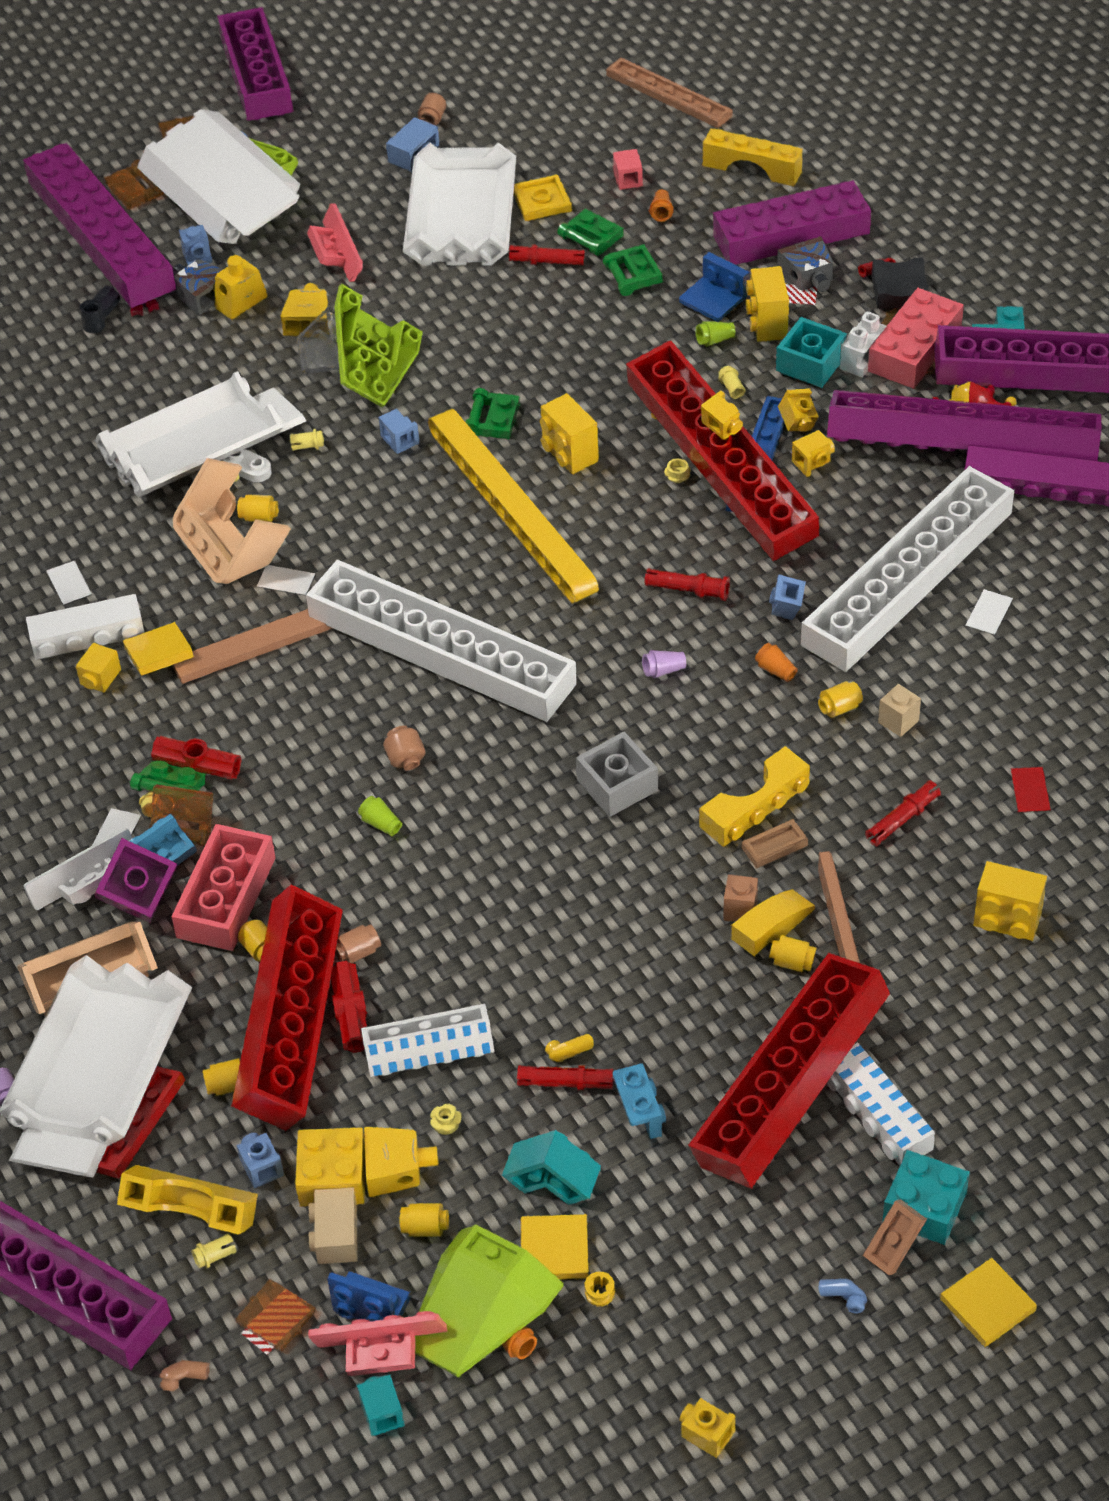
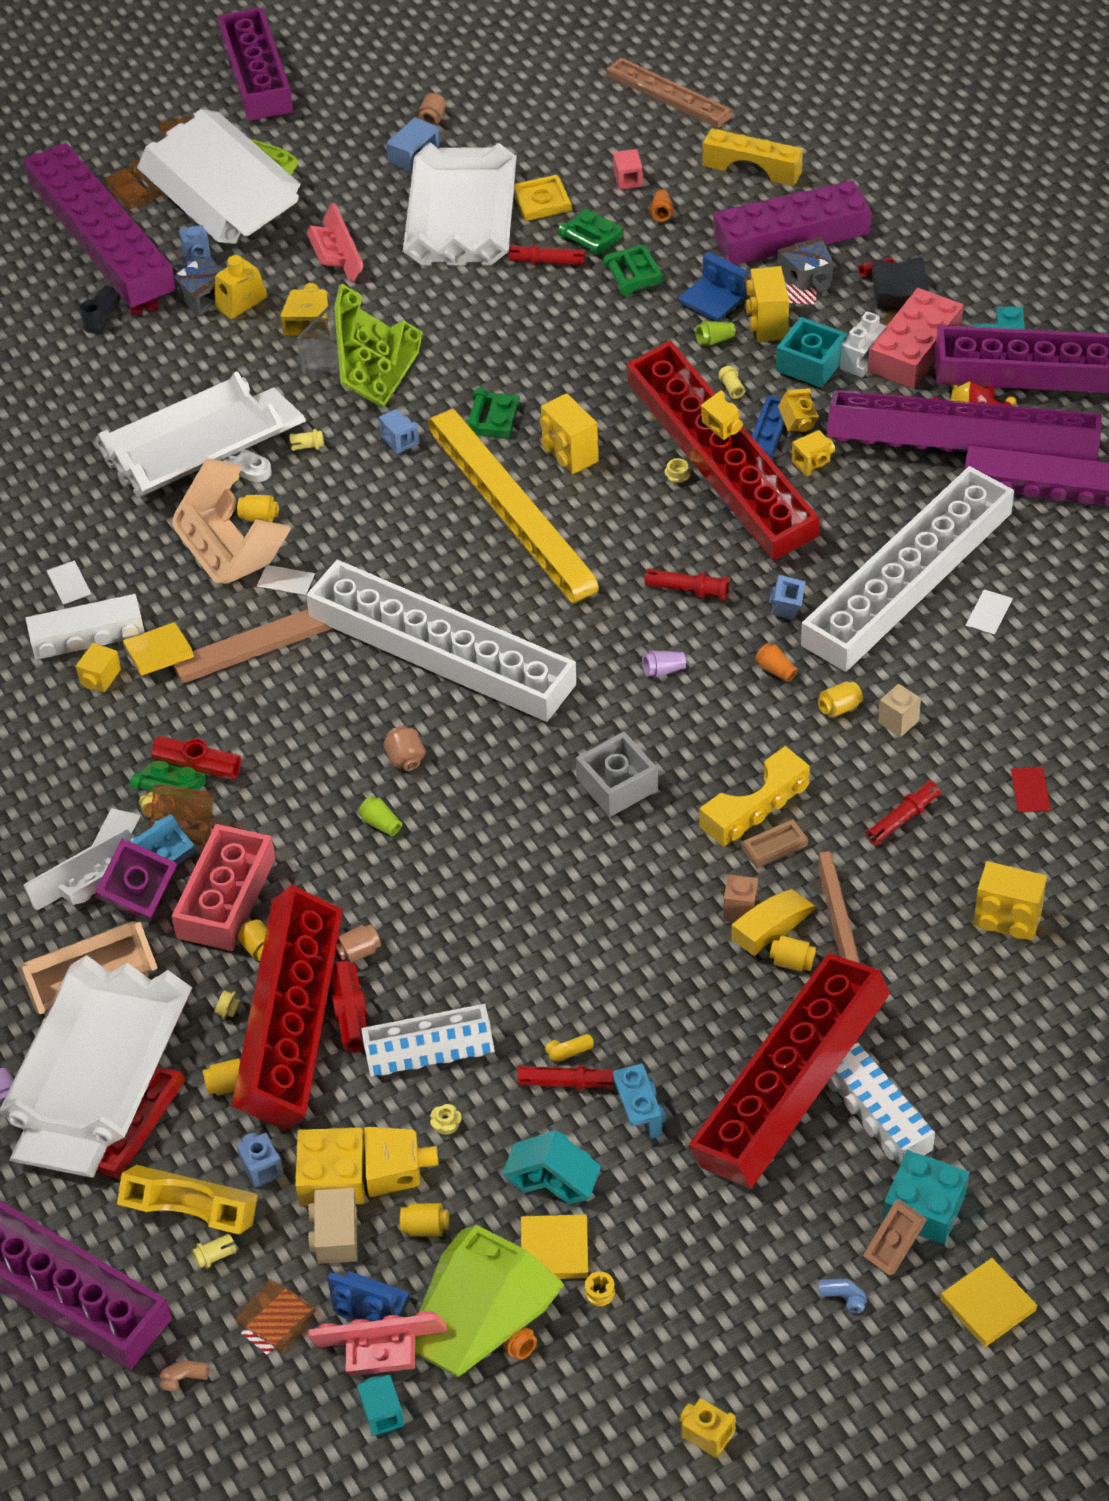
none -> light yellow plate [214,990,240,1020]

